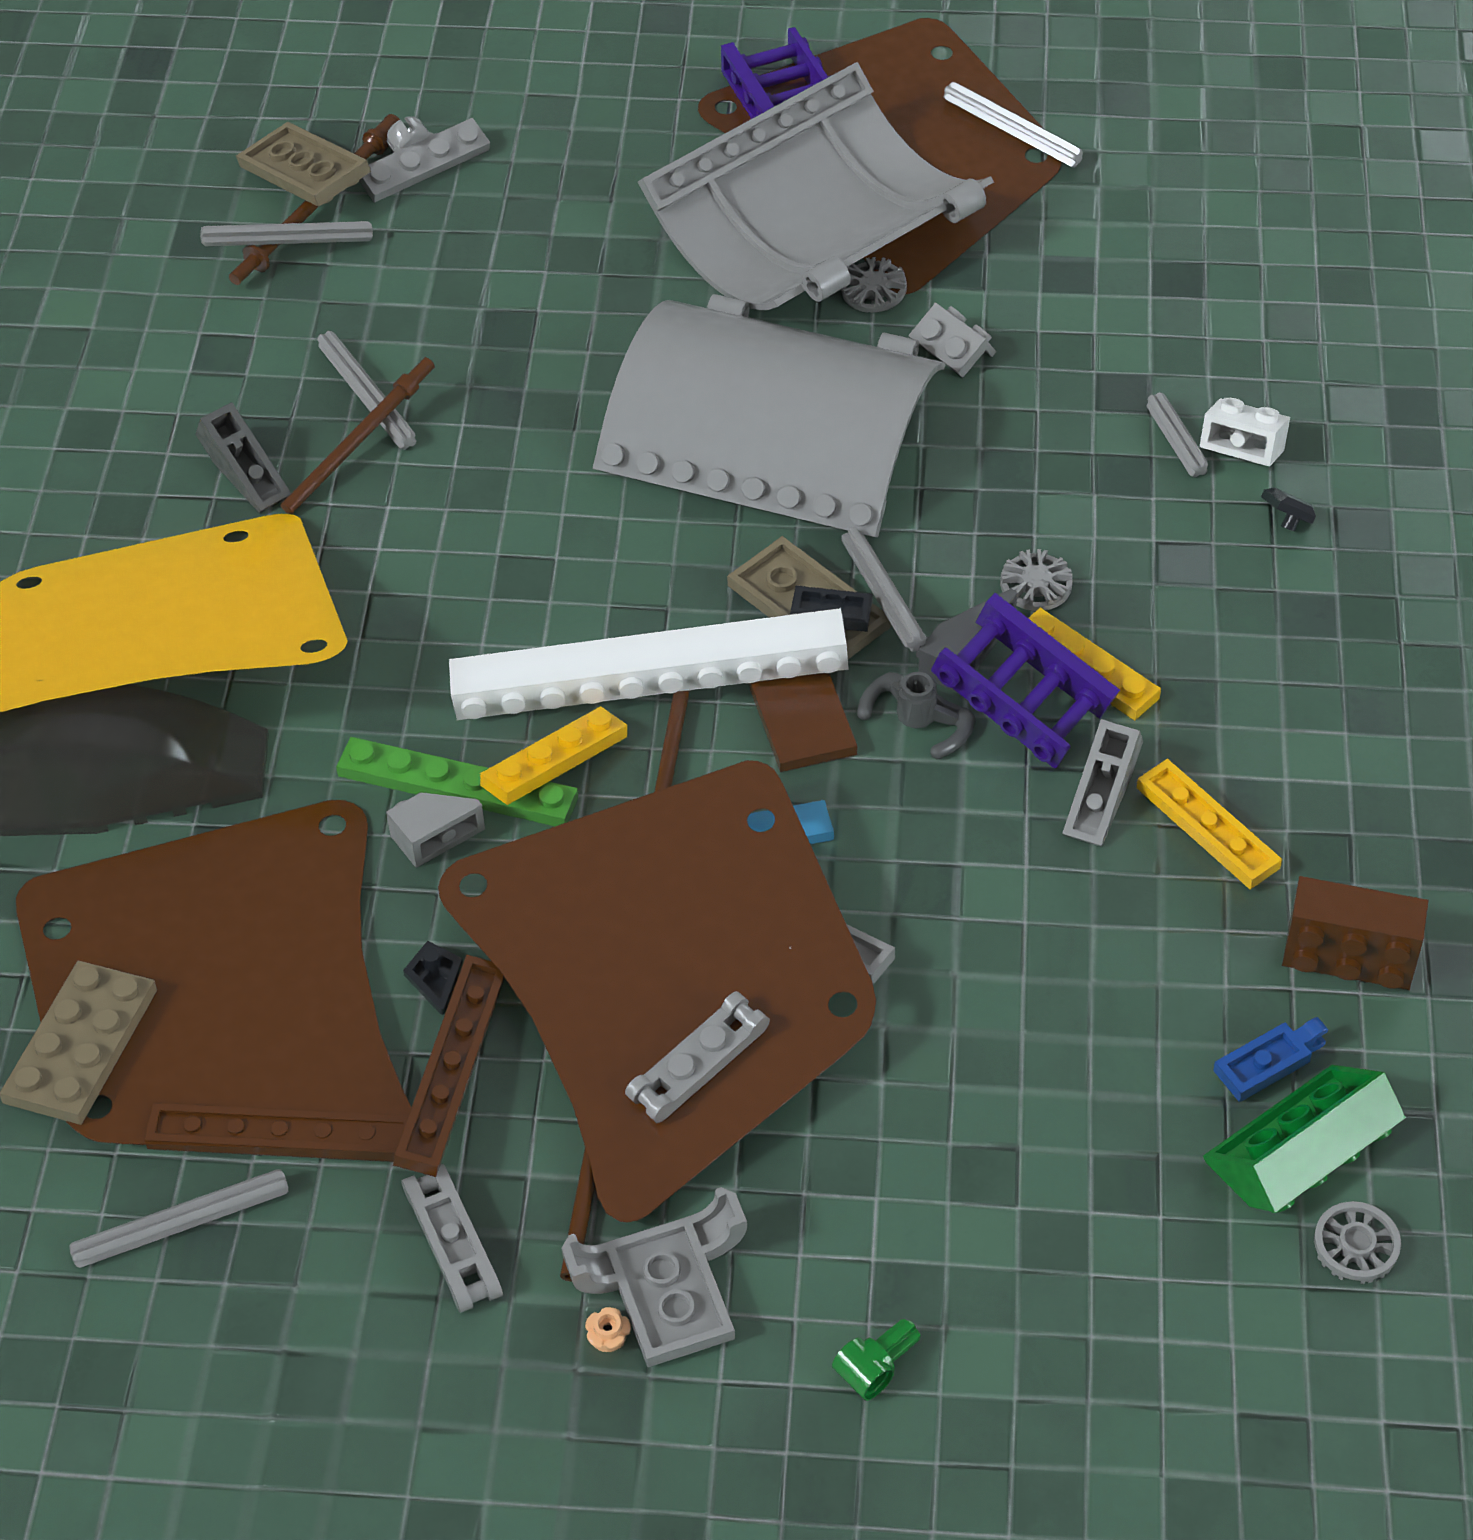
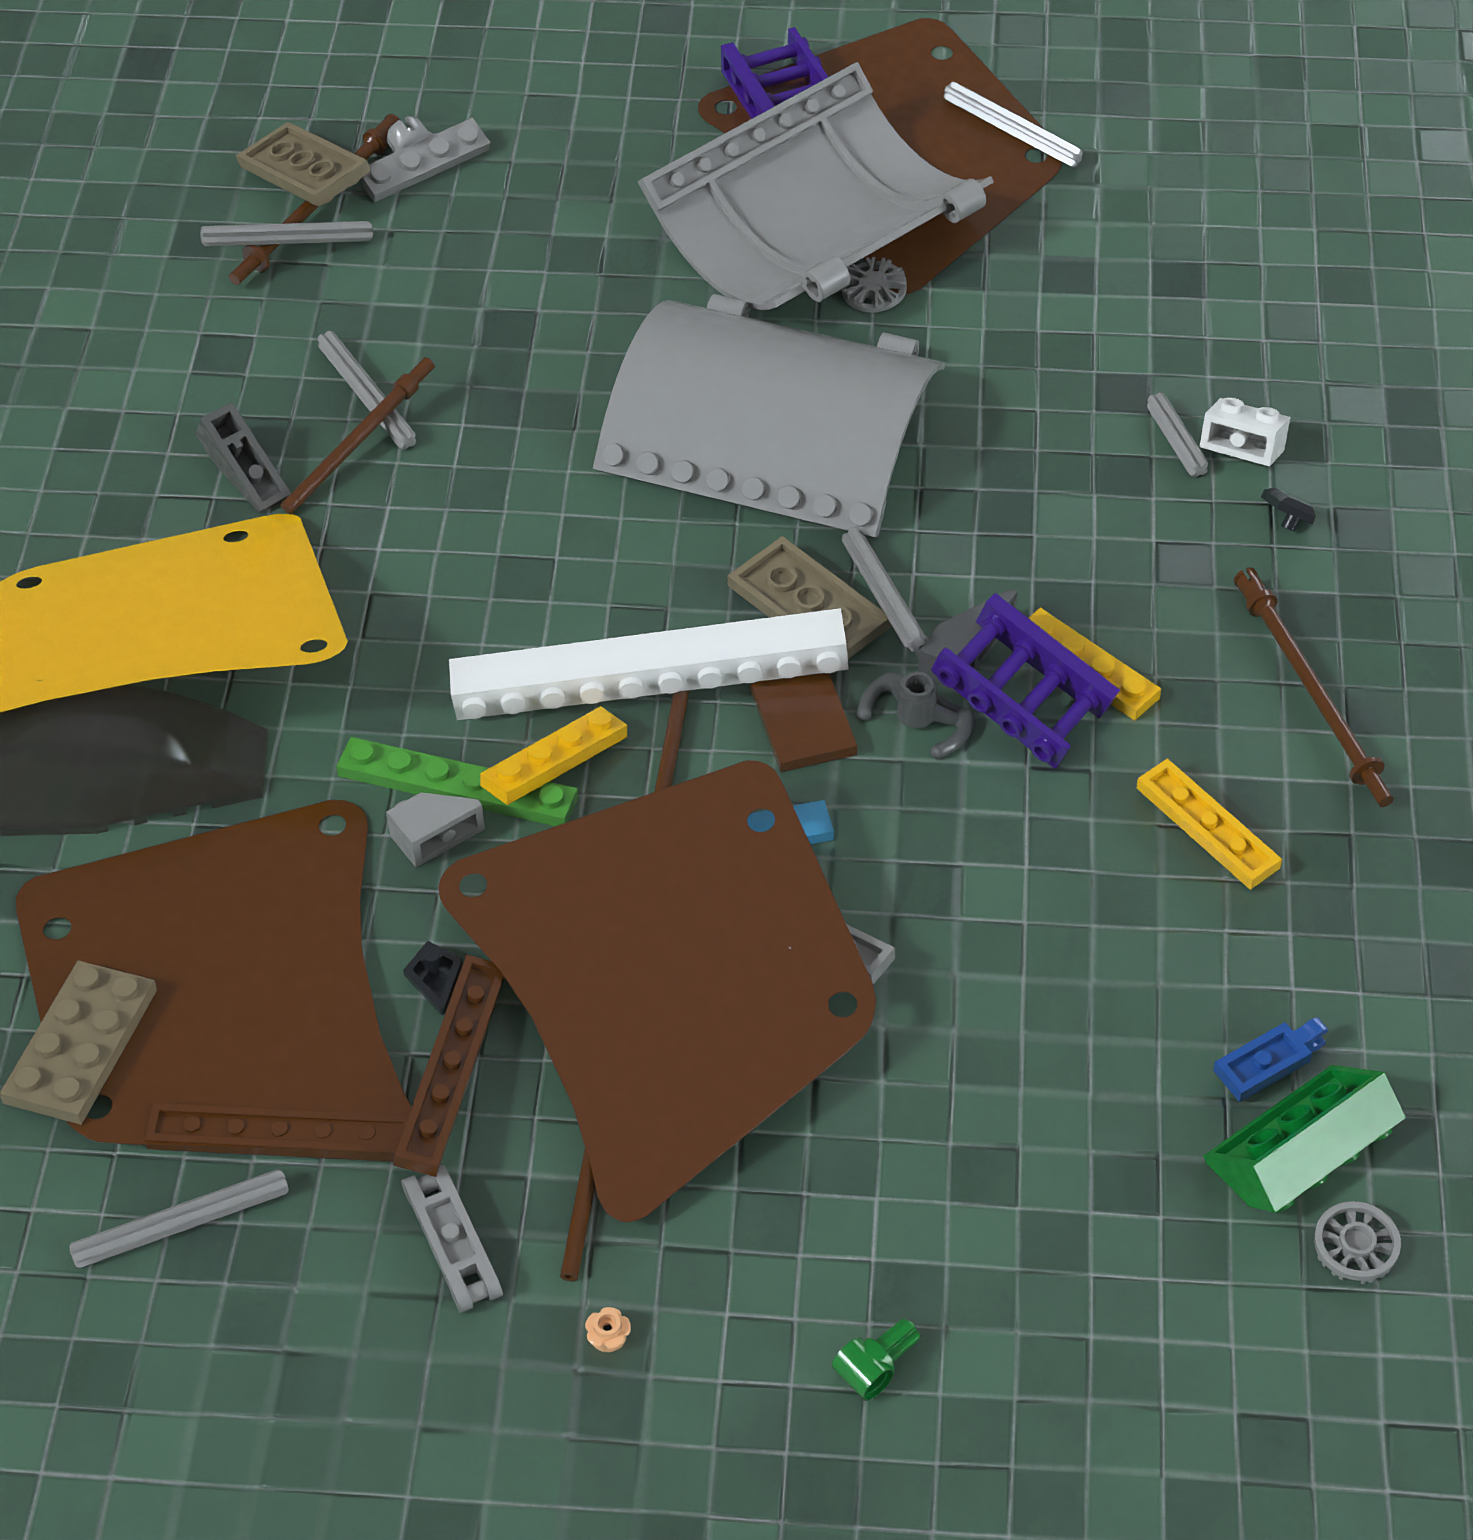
light grey piece [561,1187,747,1368] -> none
light grey plate [625,991,770,1123] -> none
black plate [790,586,873,632] -> none
light grey bracket [908,302,996,378] -> none
light grey wheel [1000,549,1073,611] -> none
light grey slope [1062,719,1143,847] -> none
reddish brown brick [1282,876,1429,990] -> none
none -> reddish brown bar [1234,567,1394,807]

